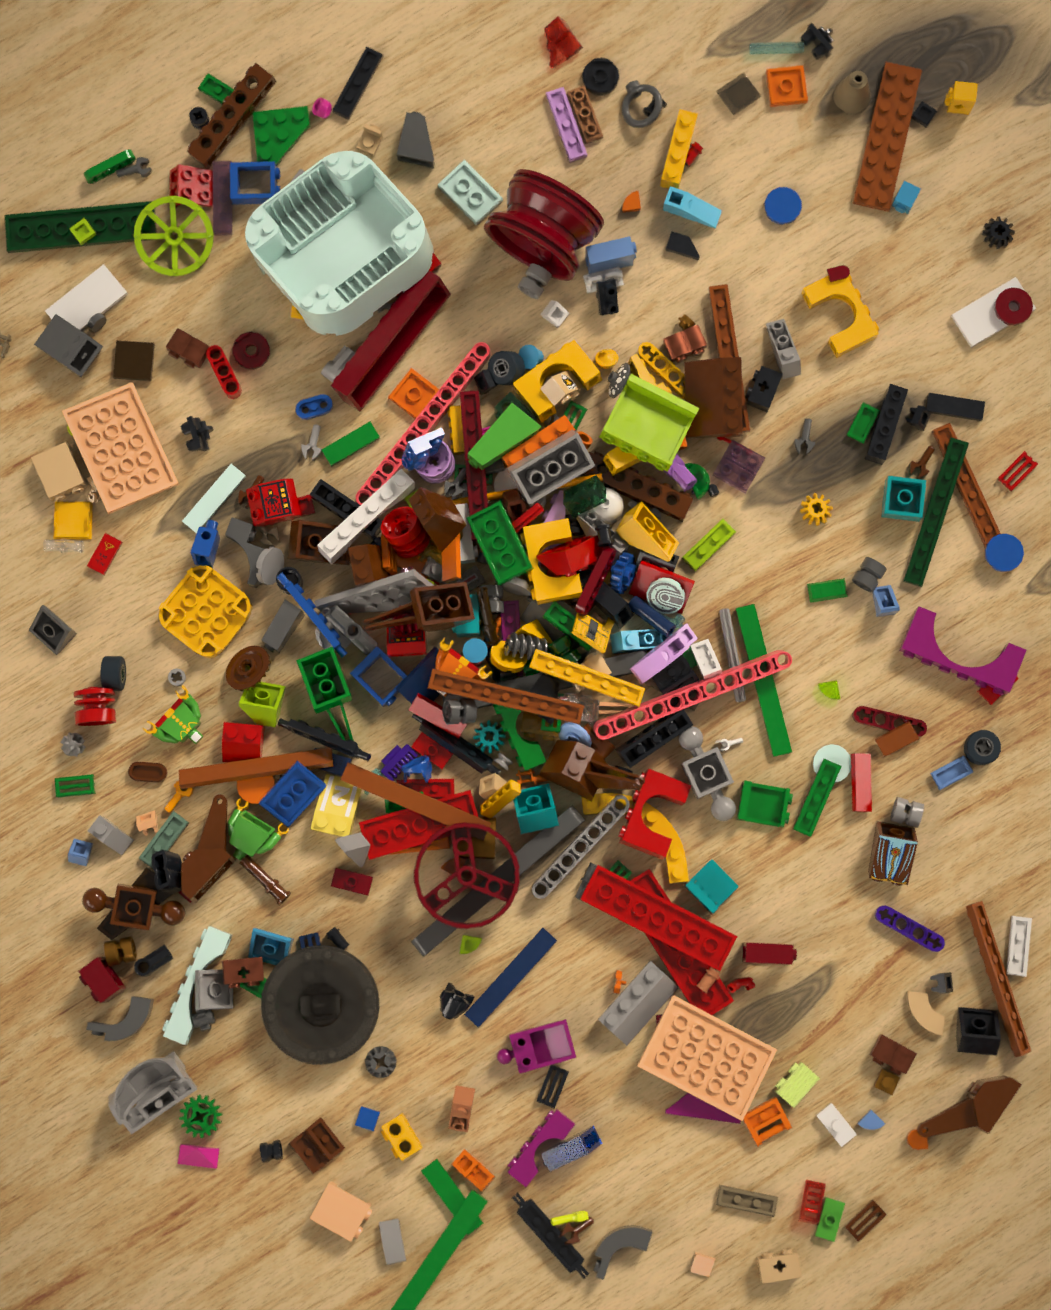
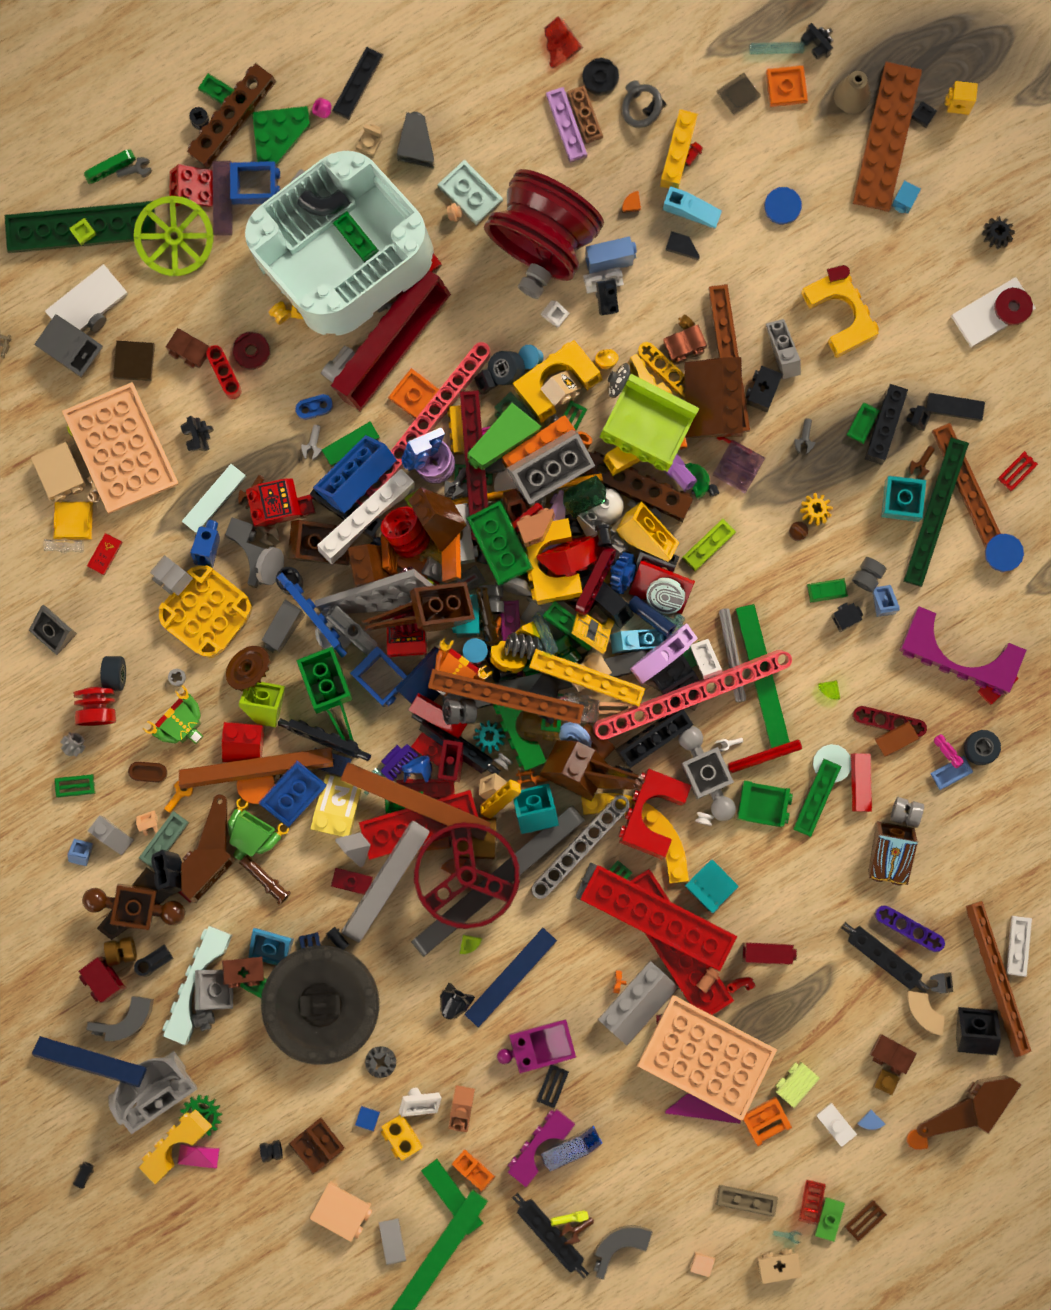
none -> dark blue tile [32,1036,147,1088]
none -> black pin [73,1162,94,1189]
none -> yellow arch [139,1110,212,1184]
none -> light grey brick [150,555,193,596]
none -> yellow wheel [268,301,291,325]
none -> black cylinder [297,190,350,217]
none -> blue slope [313,435,397,513]
none -> green tile [333,211,379,263]
none -> light grey beam [342,821,430,943]
none -> white tile [399,1088,441,1117]
none -> dark red slope [438,740,463,783]
none -> light nougat plate [447,203,462,222]
none -> nougat slope [517,508,555,547]
none -> clear light blue axle [532,612,558,655]
none -> white bush [695,812,714,826]
none -> red axle [728,740,802,773]
none -> clear light blue hand [773,1230,802,1244]
none -> reddish brown tile [789,522,808,541]
none -> black brick [831,603,863,632]
none -> black plate [841,922,930,993]
none -> dark pink axle [934,734,963,768]

